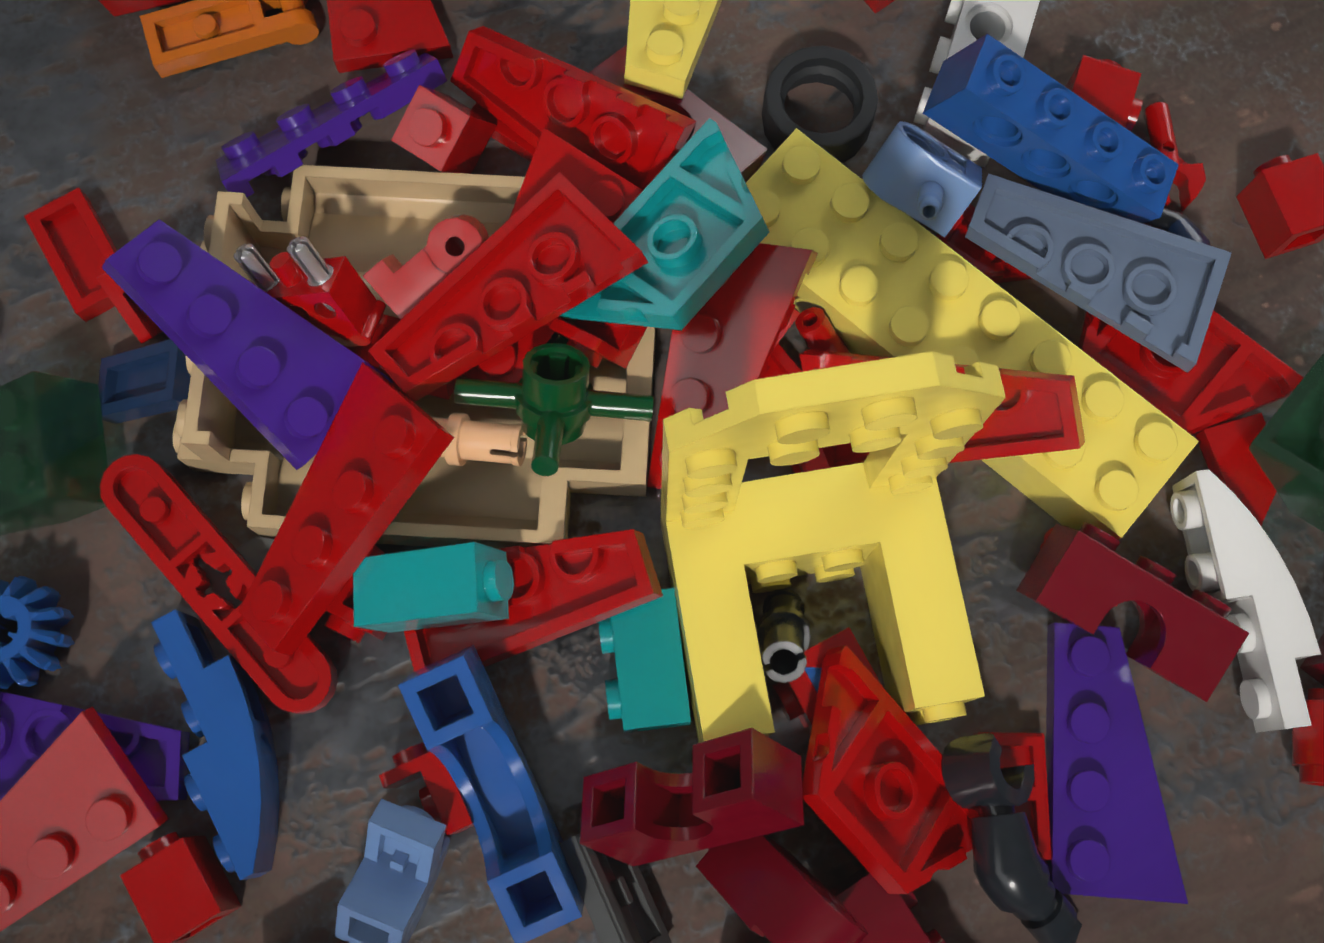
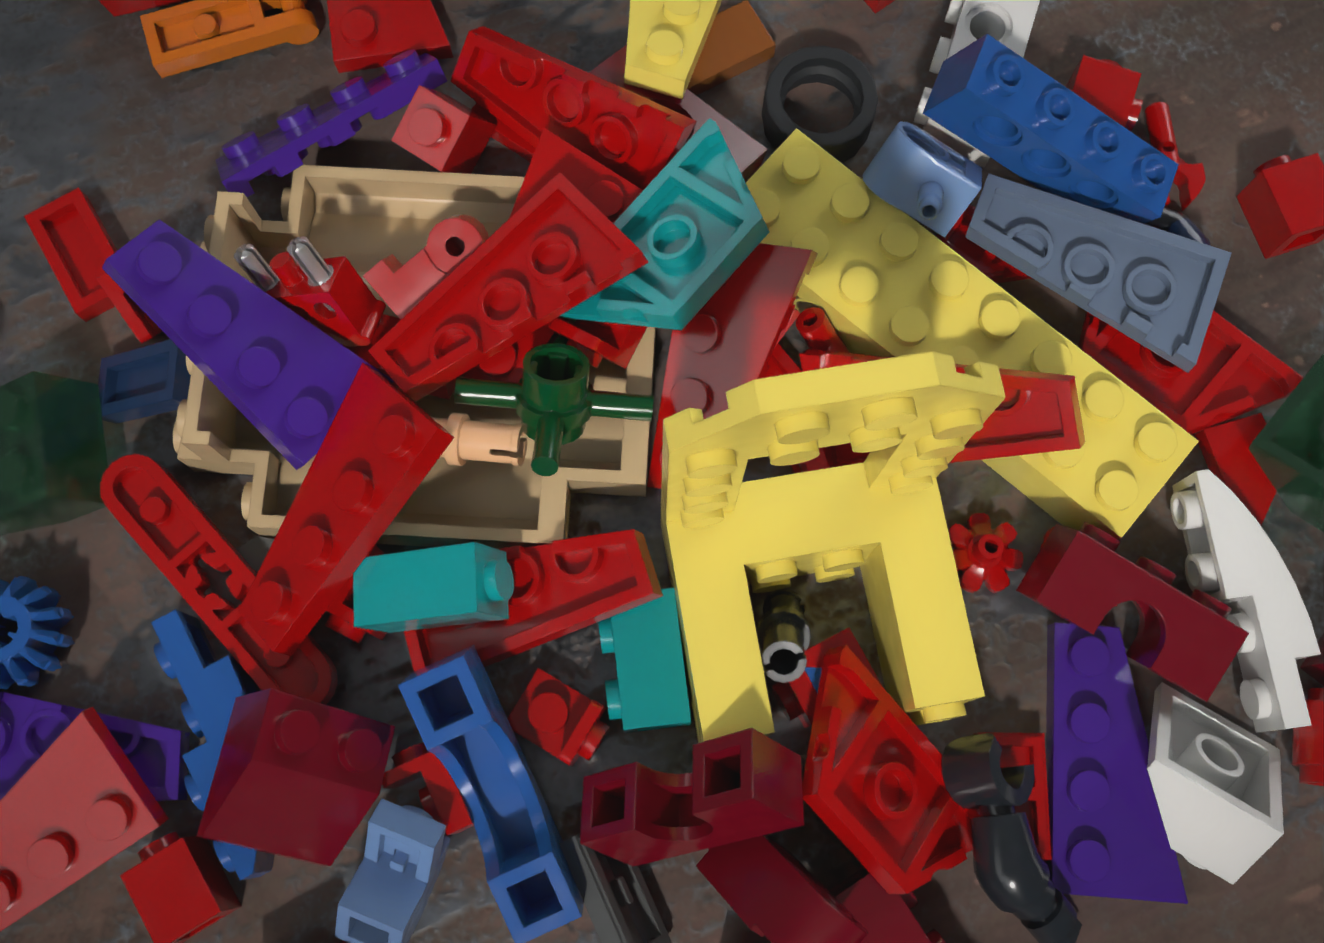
none -> dark red slope [197,688,395,867]
none -> red bracket [507,668,610,767]
none -> dark orange tile [687,0,776,96]
none -> red plant [948,513,1024,593]
none -> white slope [1147,682,1284,884]

